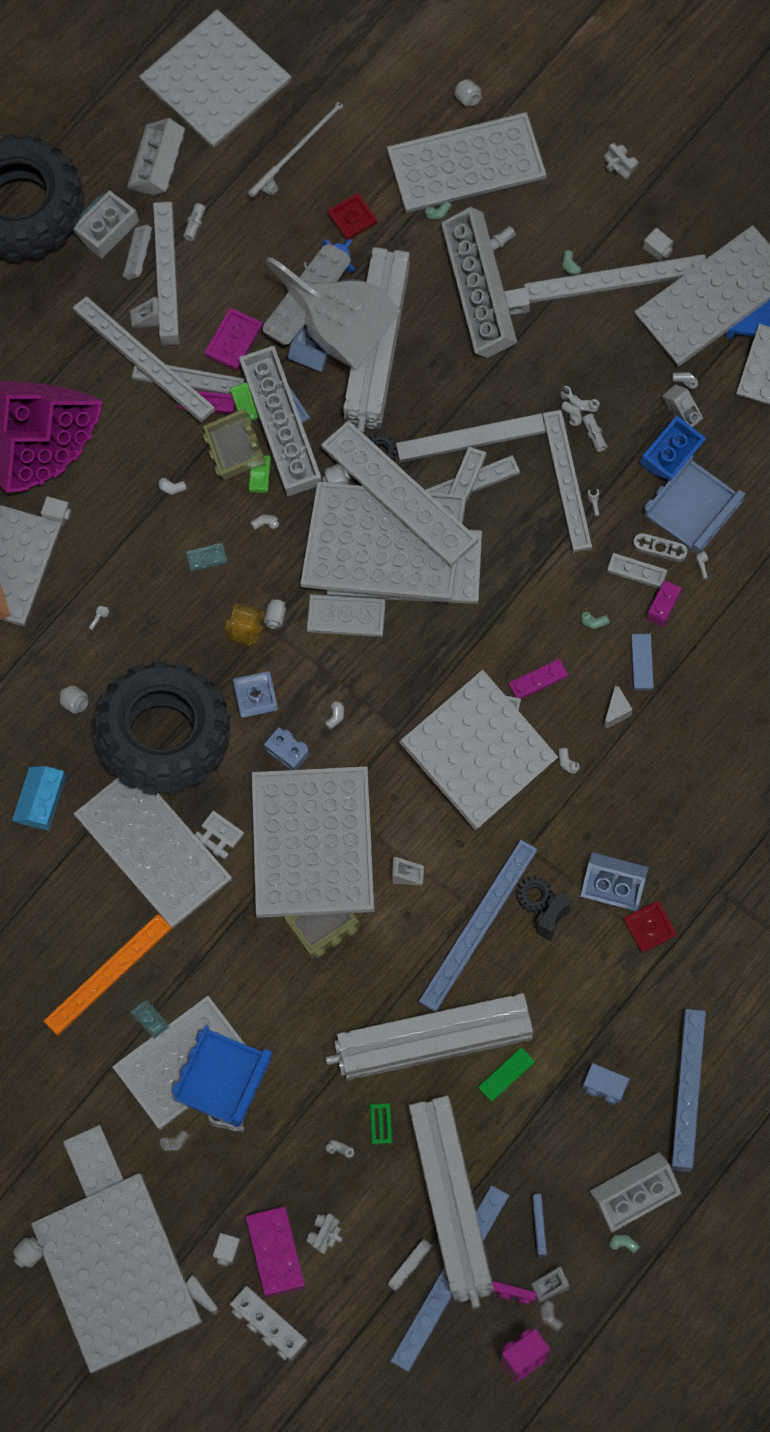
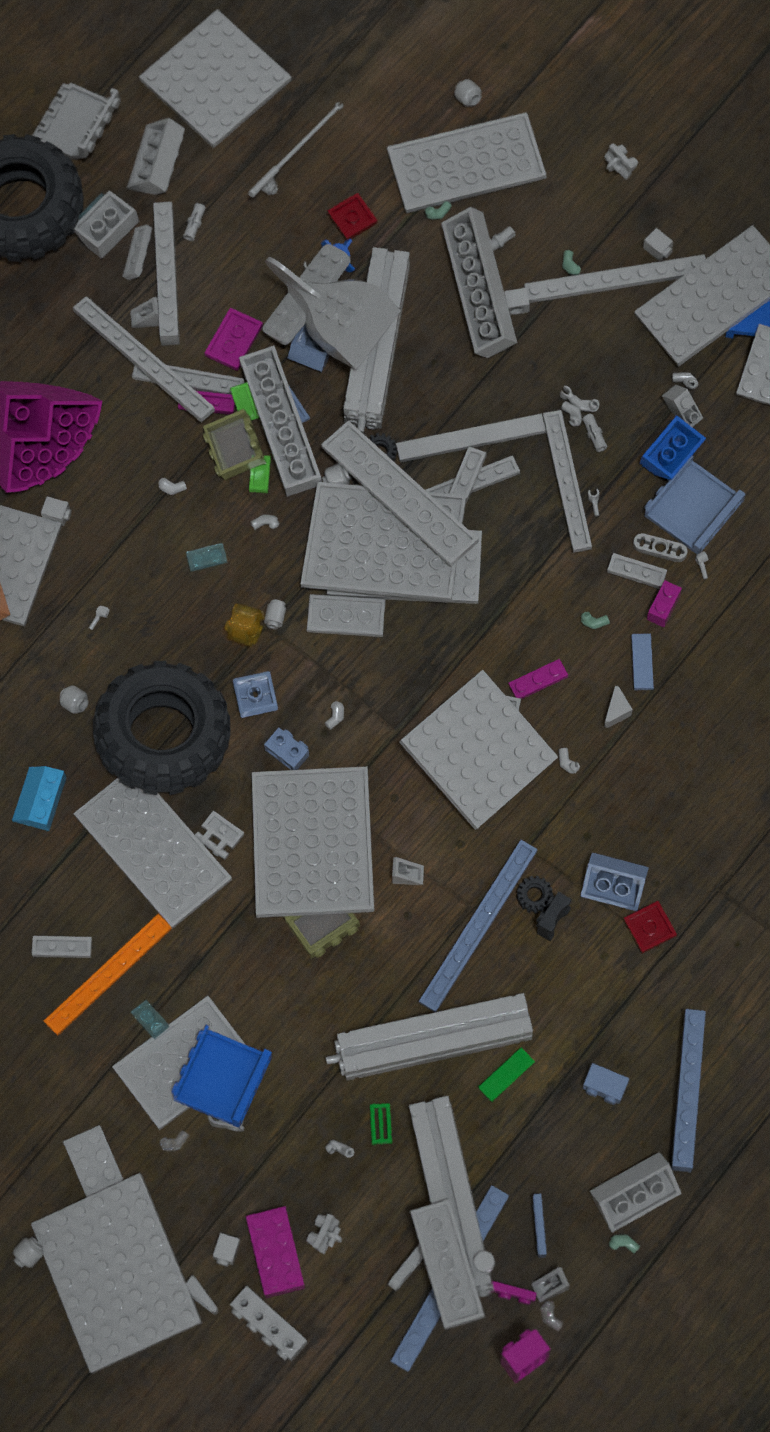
none -> light grey hinge [32,83,121,159]
none -> light grey plate [32,936,92,958]
none -> light grey plate [411,1199,485,1330]
none -> light grey tile [474,1251,495,1273]

